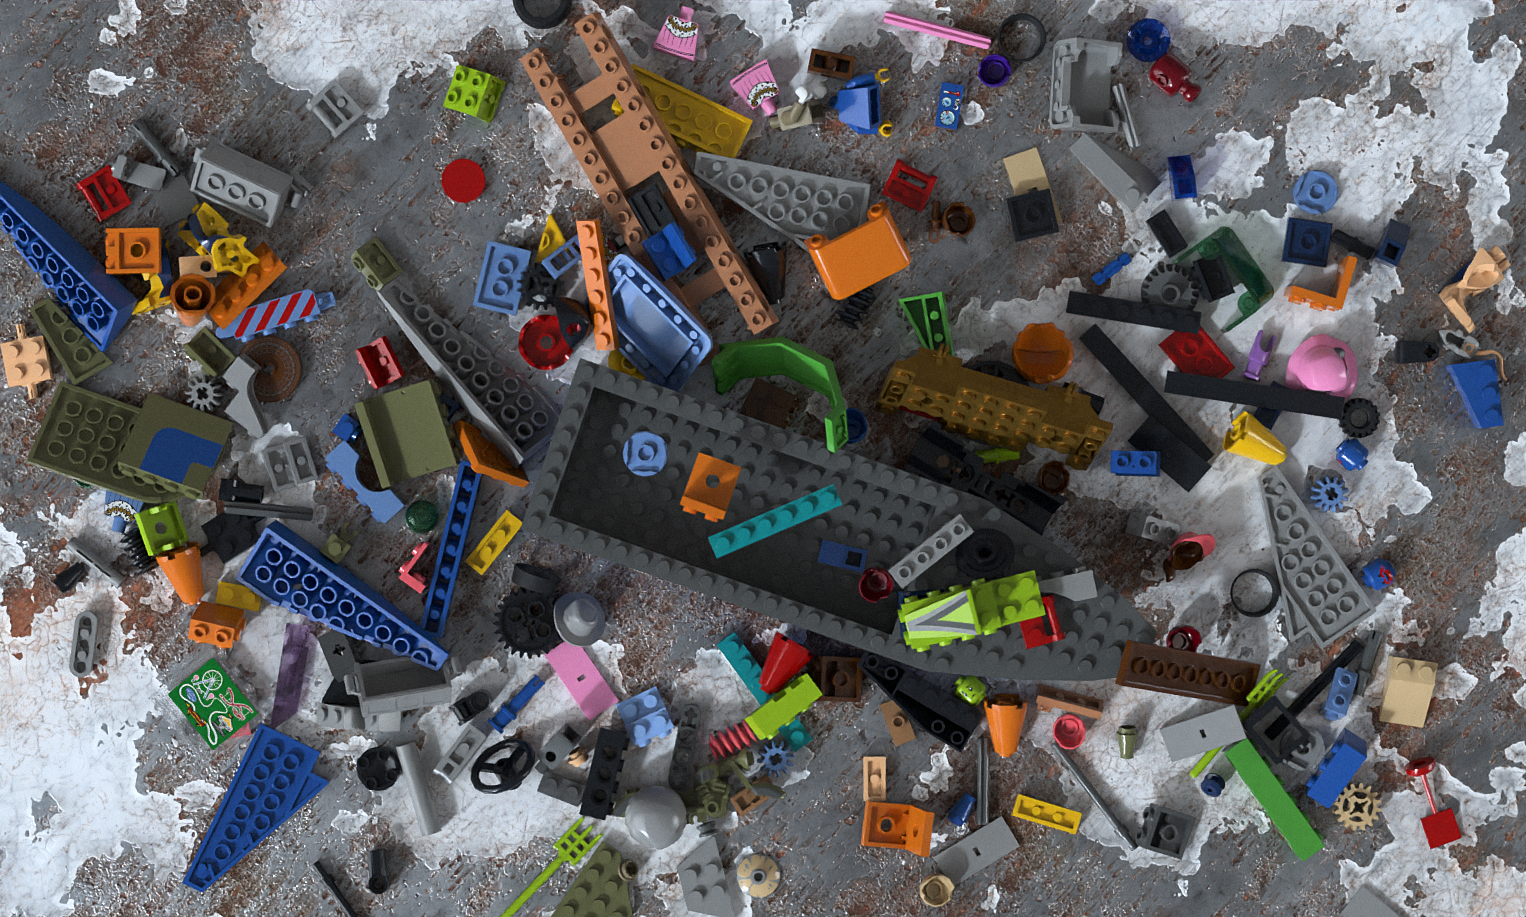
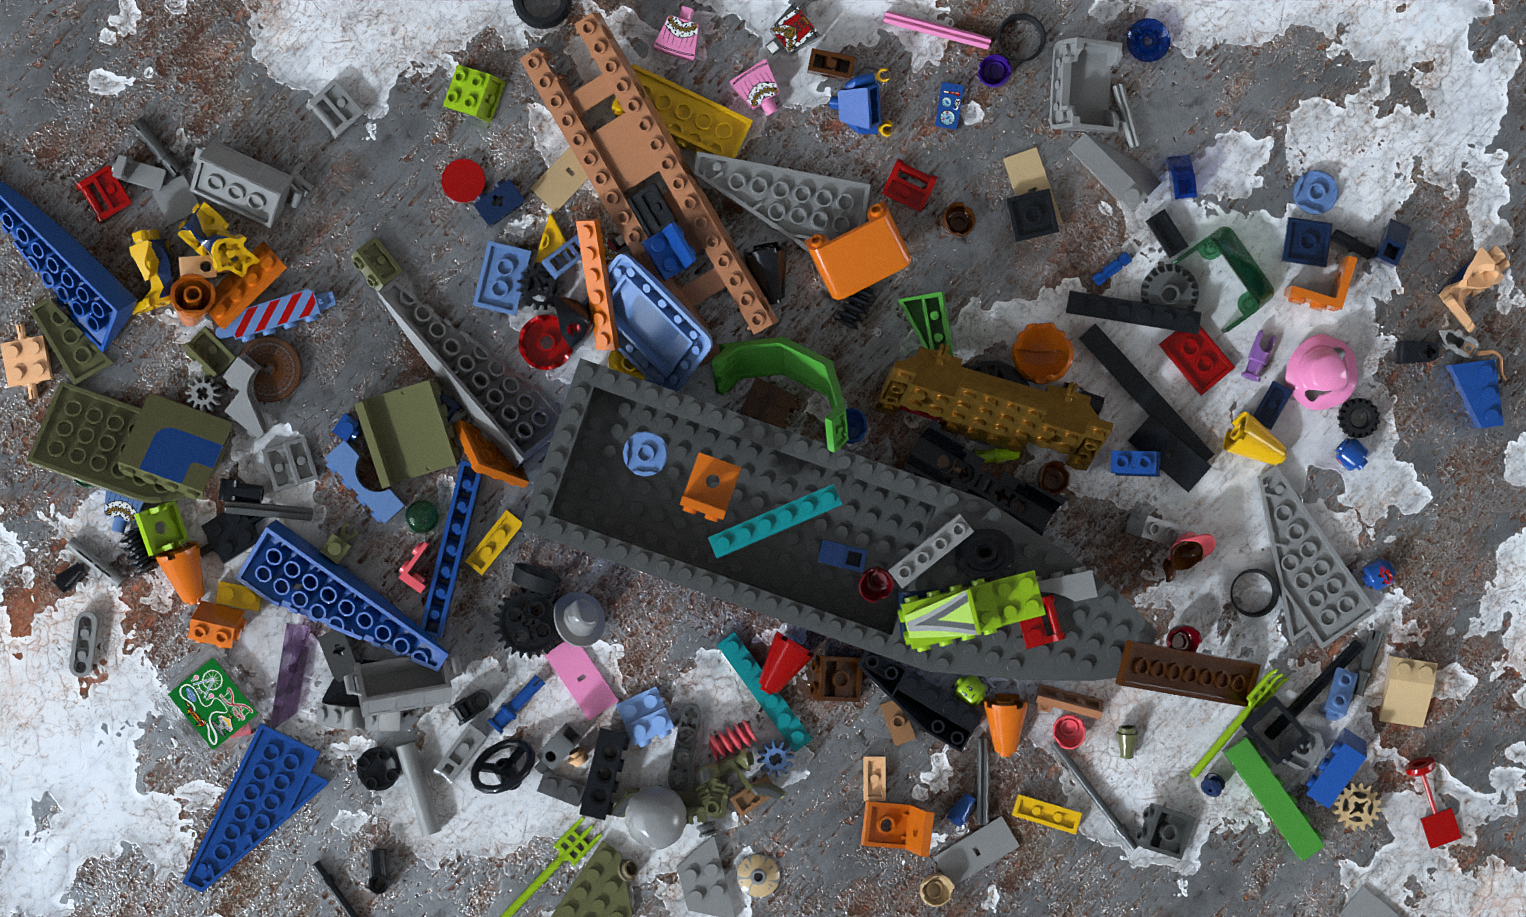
orange bracket [105,228,162,276] -> none
red bracket [355,335,405,390] -> none
lime wedge [744,673,823,740] -> none
dark tan torso [769,83,828,131] -> none
piece [928,200,943,244] -> none
dark red piece [1148,52,1202,103] -> none
light grey piece [1160,704,1247,762] -> none
black tile [1164,370,1345,420] -> none
black bracket [1191,251,1235,303] -> none
medium blue gear [1311,475,1349,512] -> none
none -> dark blue brick [473,179,526,228]
none -> tan piece [530,147,589,213]
none -> torso [765,2,821,56]

